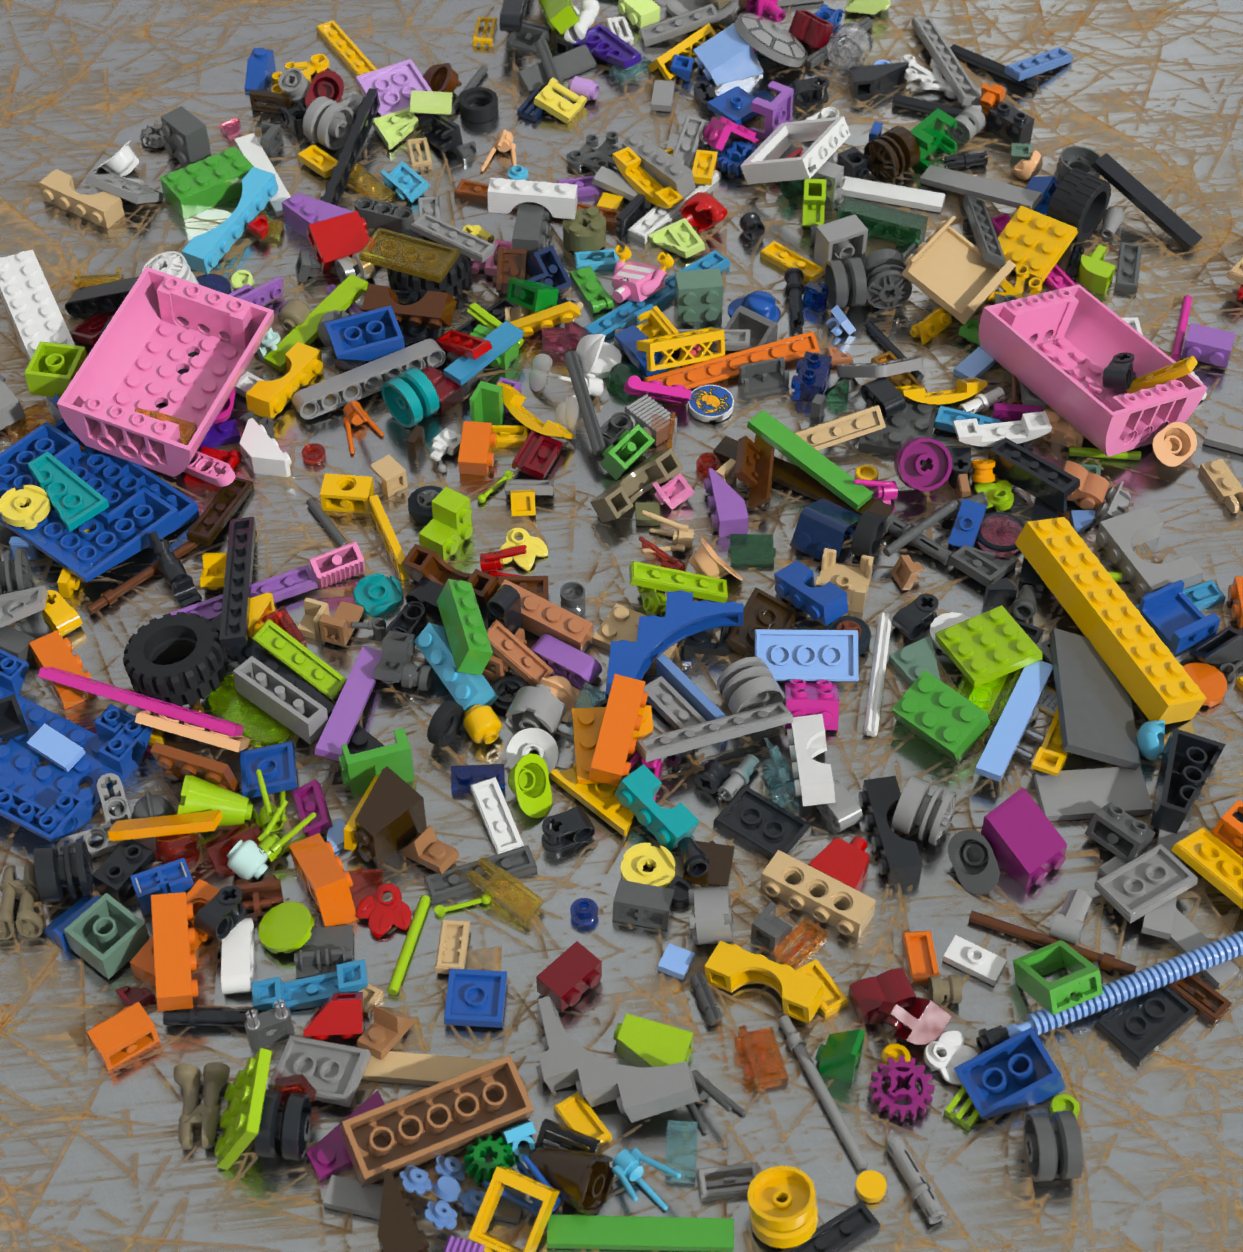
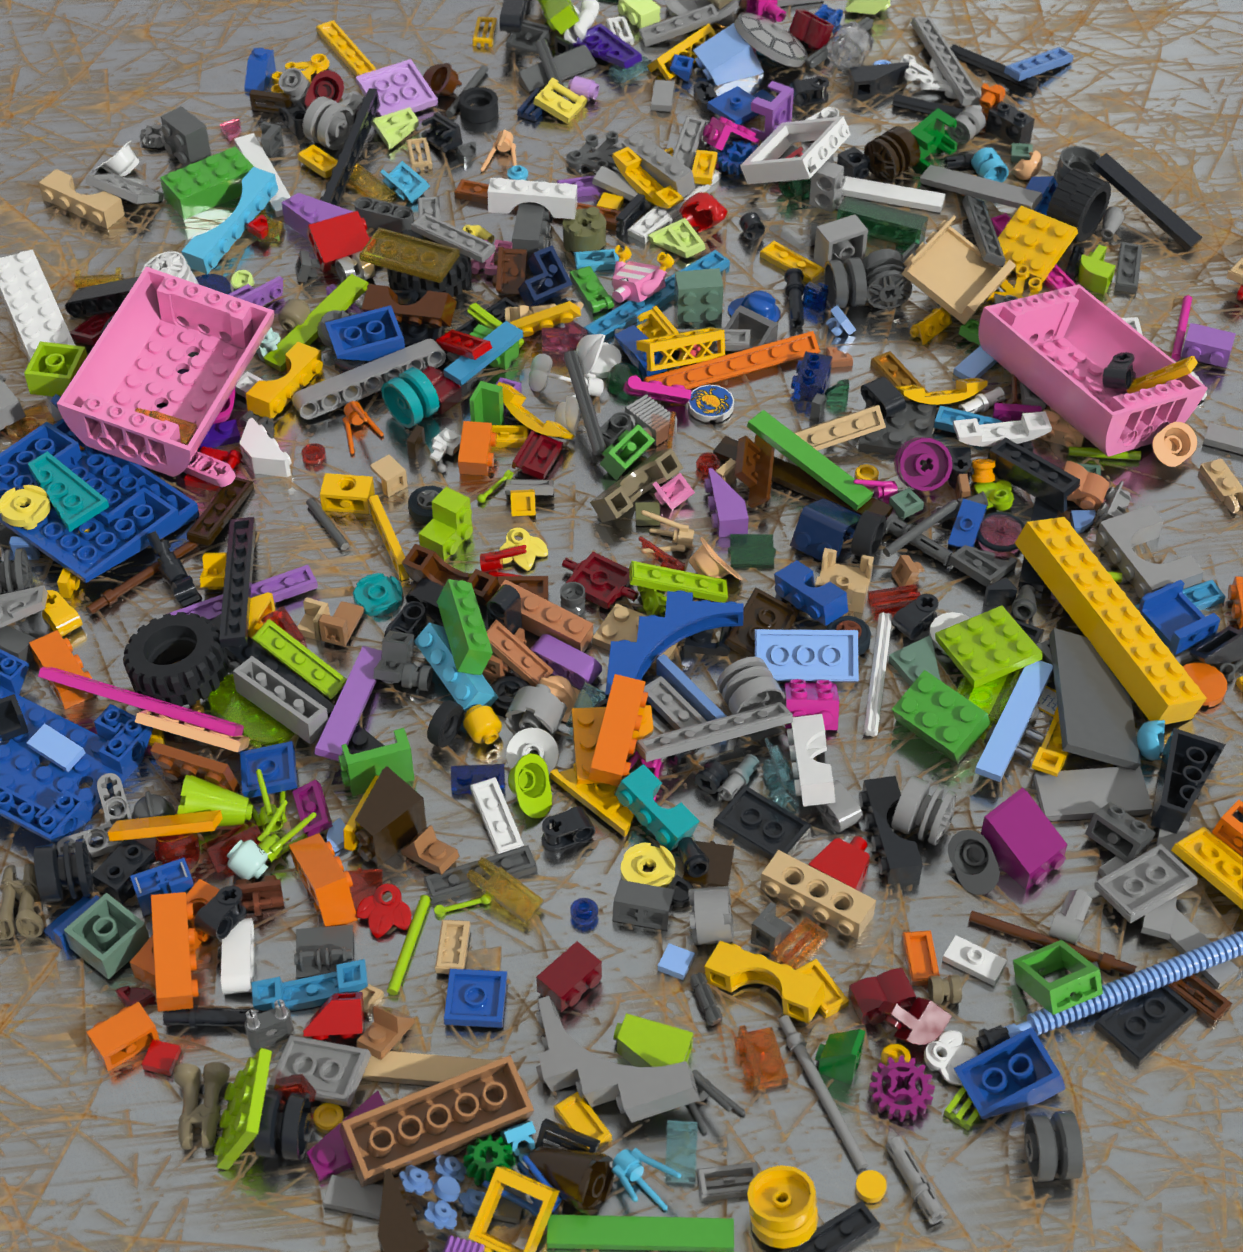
lime tile [258,901,315,954] -> none
bright pink brick [309,541,365,589] -> none
dark grey hand [351,617,386,638] -> none
yellowish green tile [410,90,452,115] -> none
green slope [507,278,559,312] -> none
dark grey hinge [738,357,789,399] -> none
lime brick [802,179,826,228] -> none
light grey beam [837,357,924,378] -> none
black bar [865,321,924,382] -> none
blue tile [868,121,883,142] -> none
lime tile [1048,1094,1080,1119] -> none
none -> red tile [141,1039,181,1076]
none -> yellow tile [313,1103,344,1134]
none -> dark red plate [562,552,639,610]
none -> clear red tile [868,584,921,616]
none -> sand green tile [889,488,924,520]
none -> medium azure wheel [971,147,1009,183]

